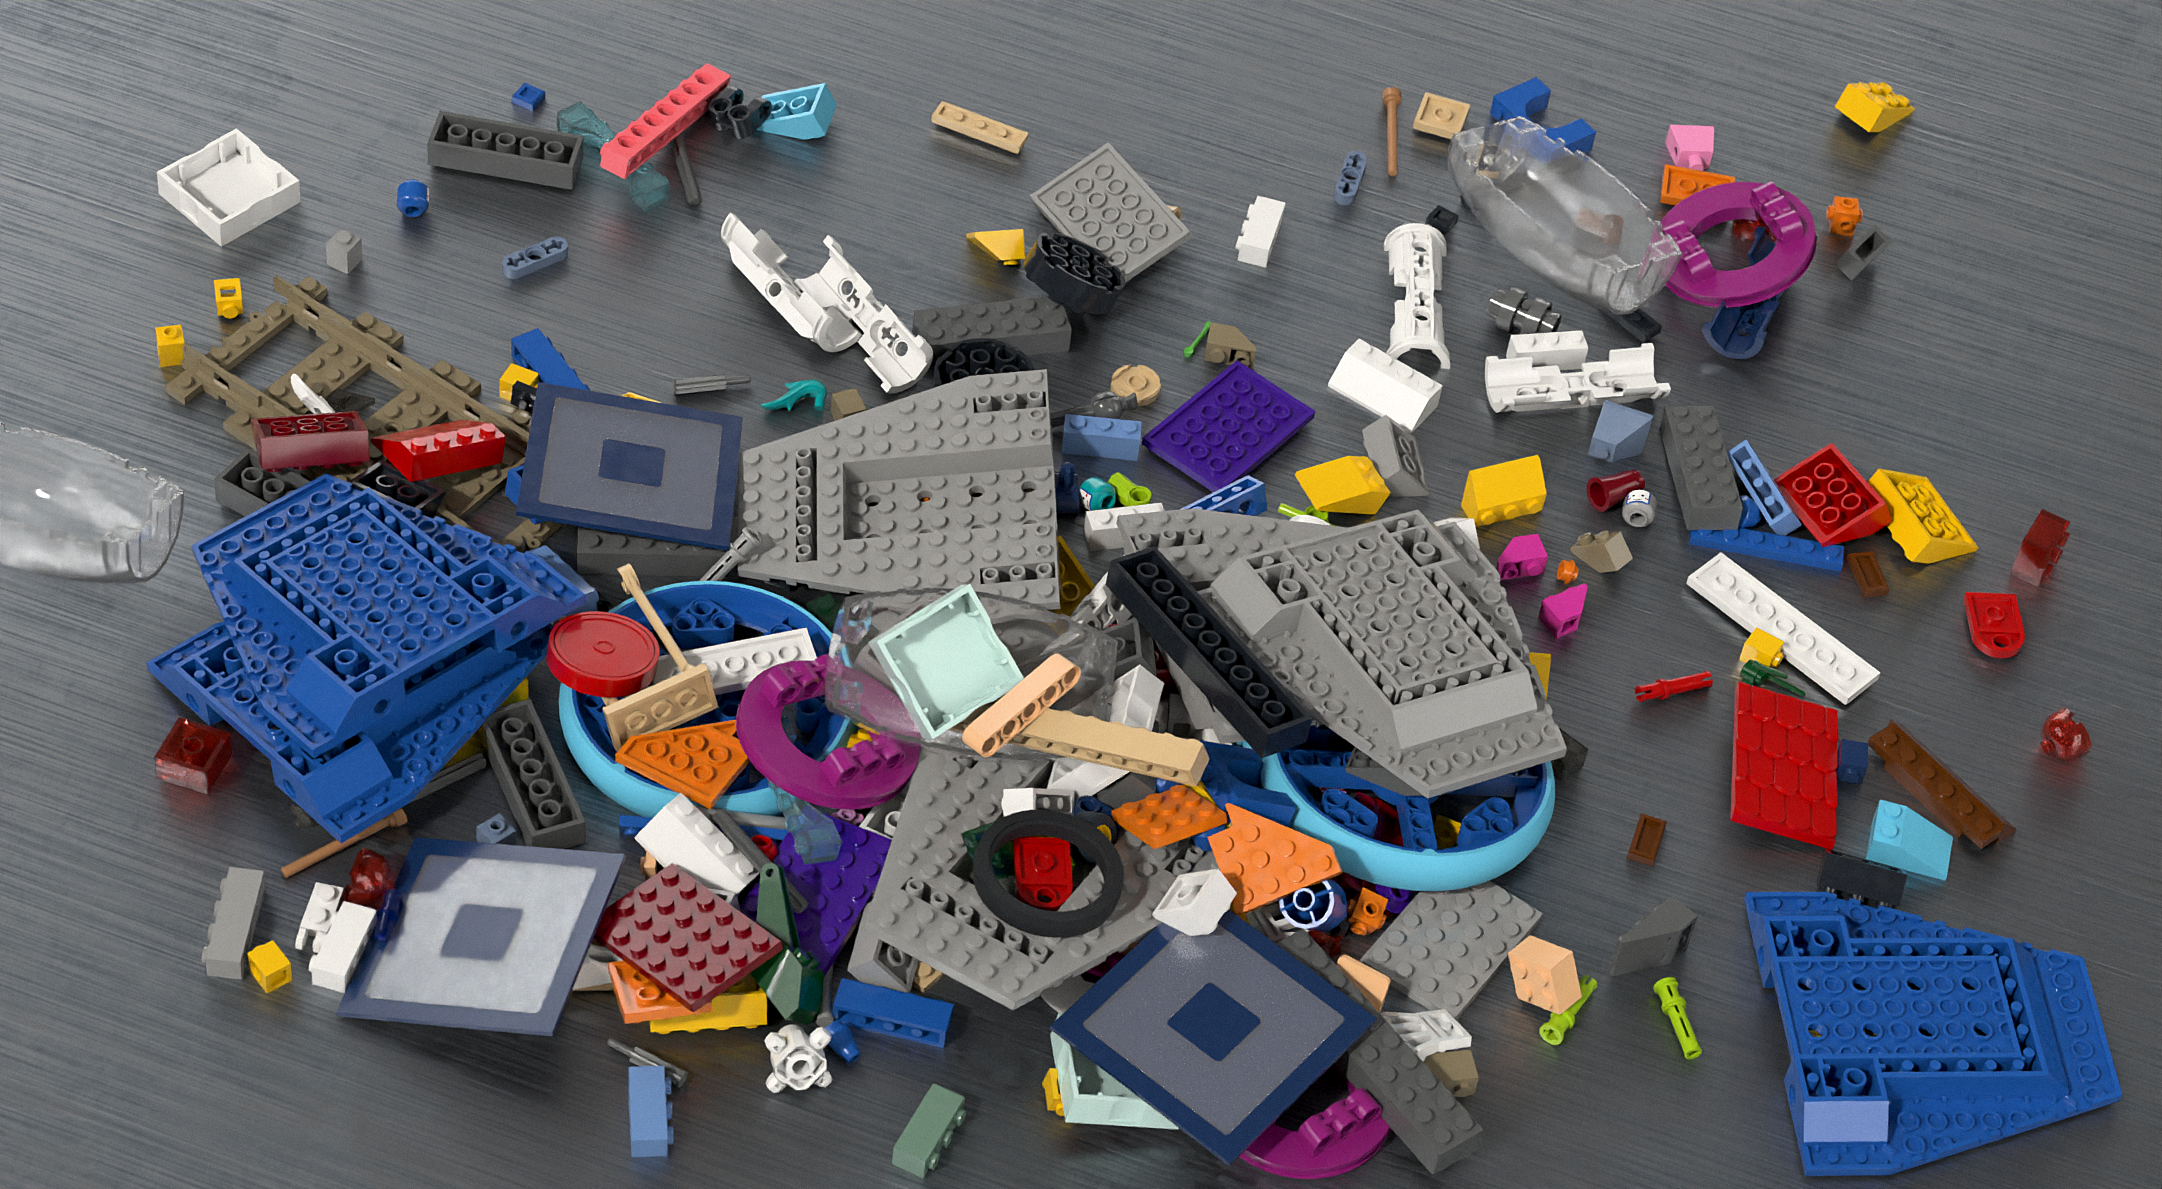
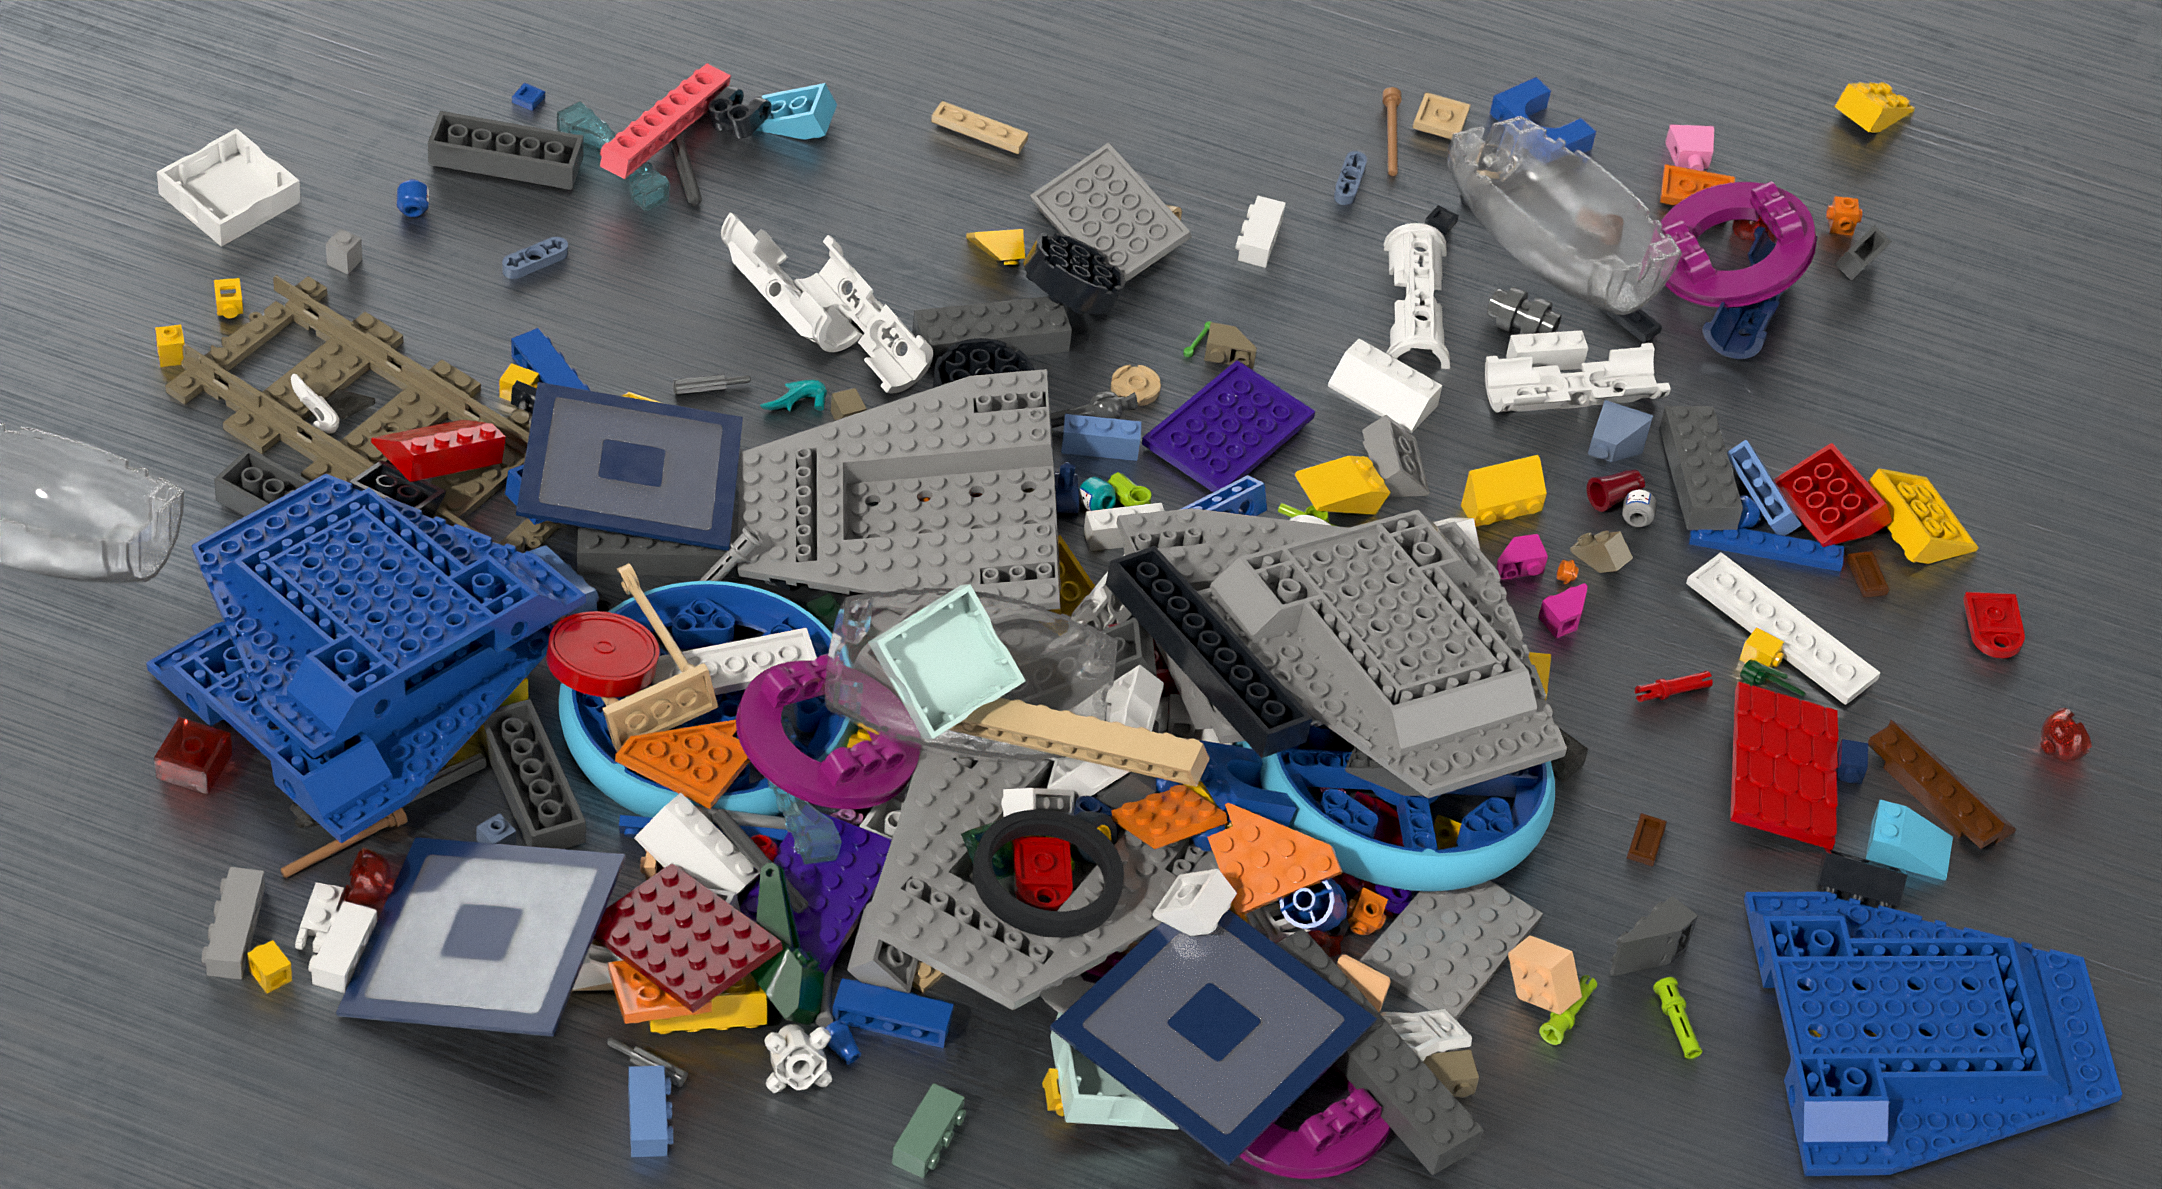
dark red slope [251,411,369,472] -> none
clear blue axle [374,889,403,942] -> none
light nougat beam [962,654,1081,758] -> none
clear red brick [2010,509,2070,587] -> none

